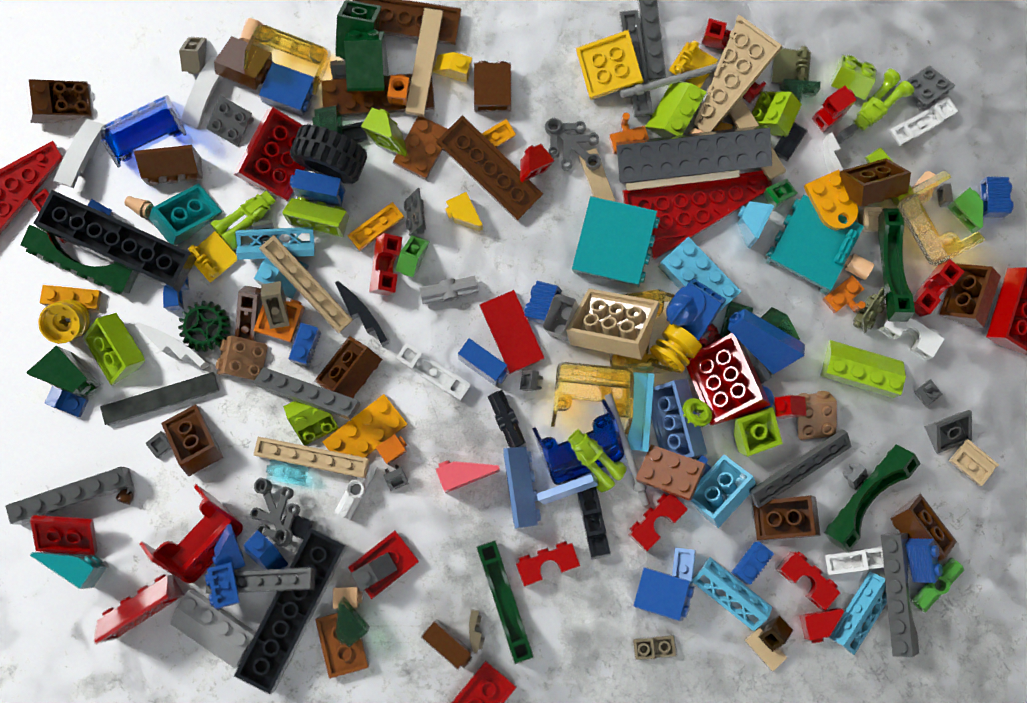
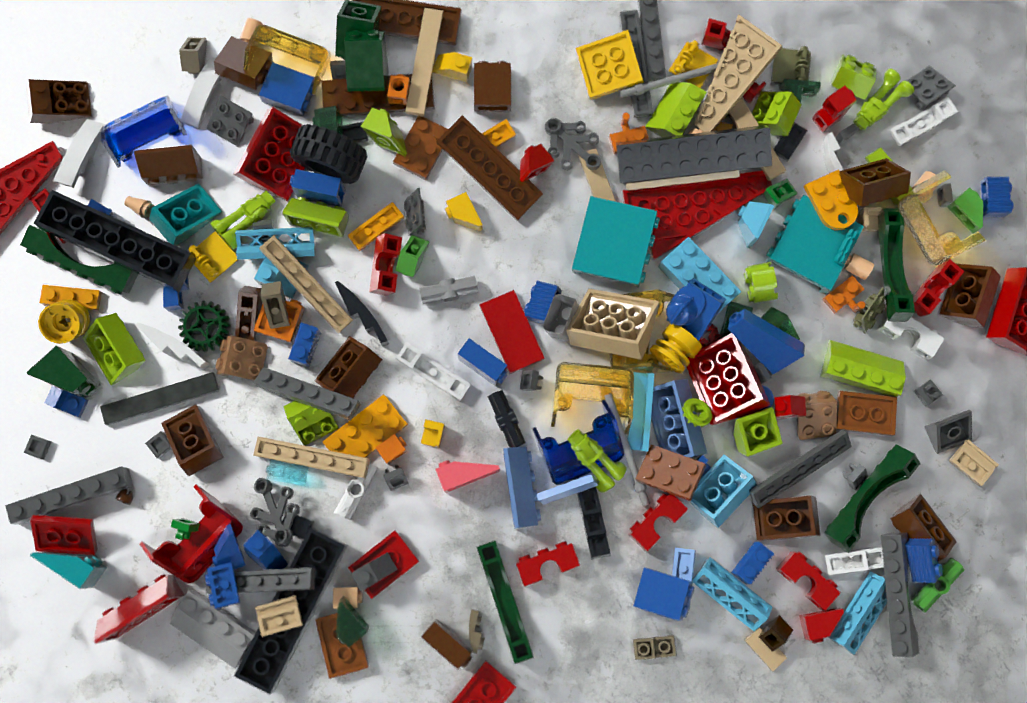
none -> dark grey tile [23,434,52,460]
none -> green tile [171,518,200,540]
none -> tan plate [255,596,303,636]
none -> yellow panel [421,419,445,448]
none -> lime brick [743,262,778,303]
none -> dark orange plate [836,391,897,436]

